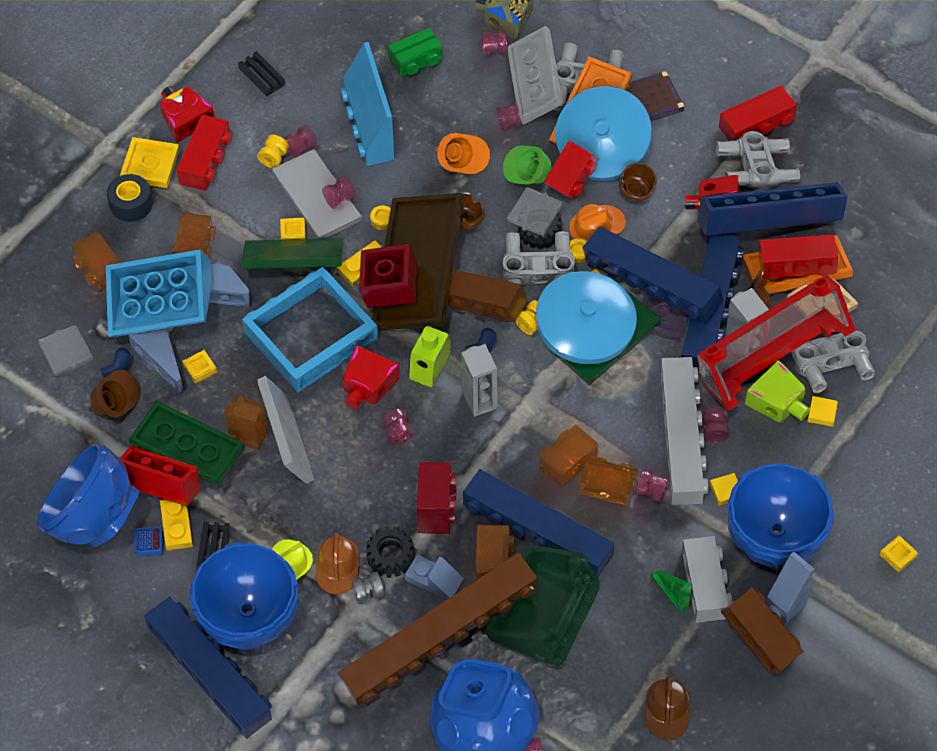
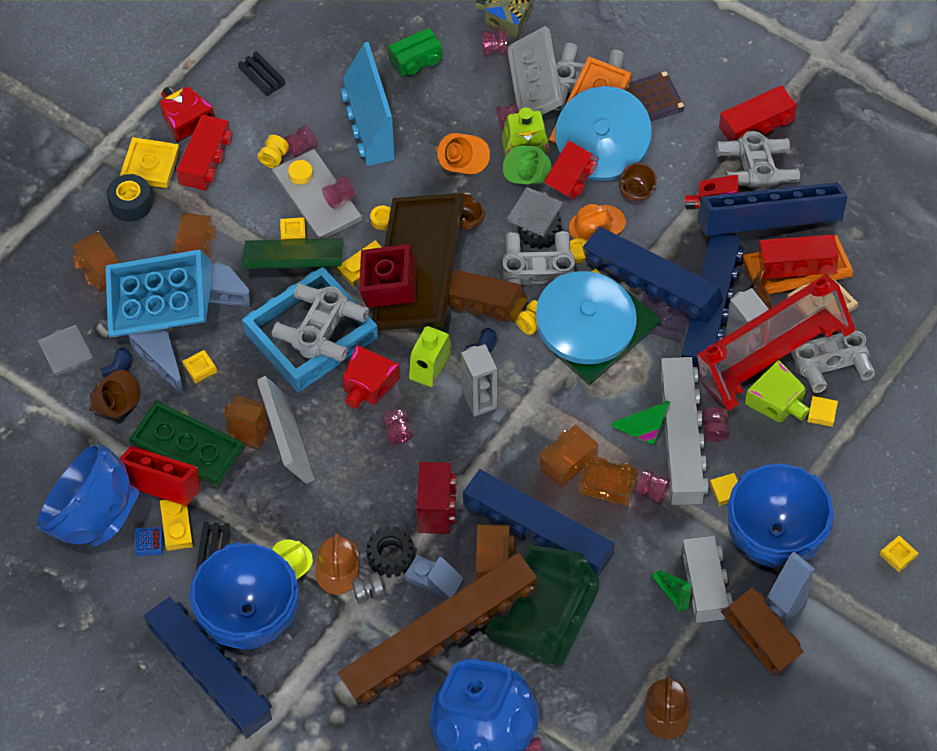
none -> light grey piece [272,283,369,362]
none -> yellow tile [288,160,313,185]
none -> lime torso [501,107,550,157]
none -> green tile [611,400,671,445]

